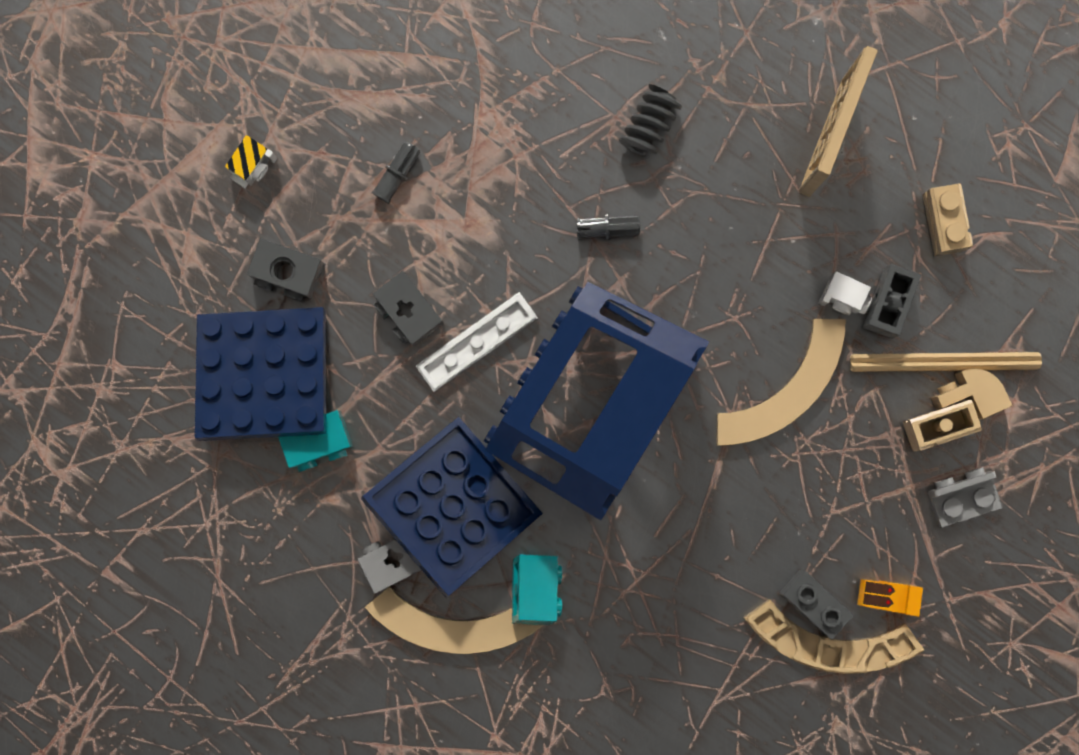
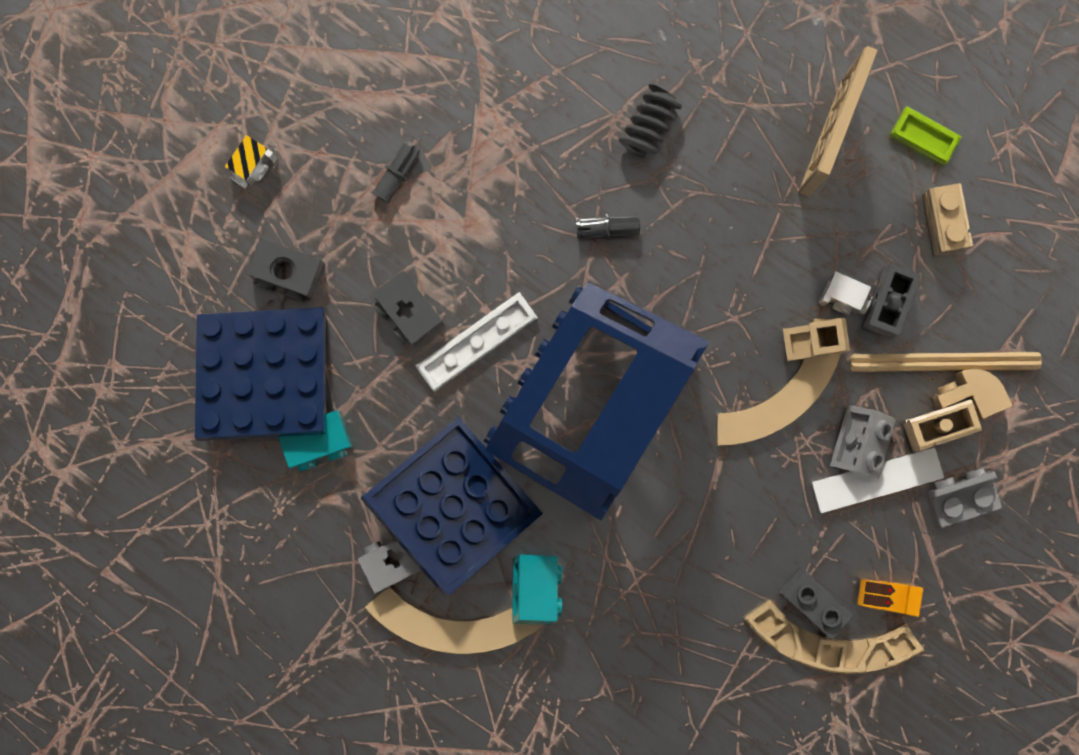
none -> tan brick [783,318,850,361]
none -> white tile [810,447,944,513]
none -> light grey bracket [830,405,896,479]
none -> lime tile [889,106,962,166]

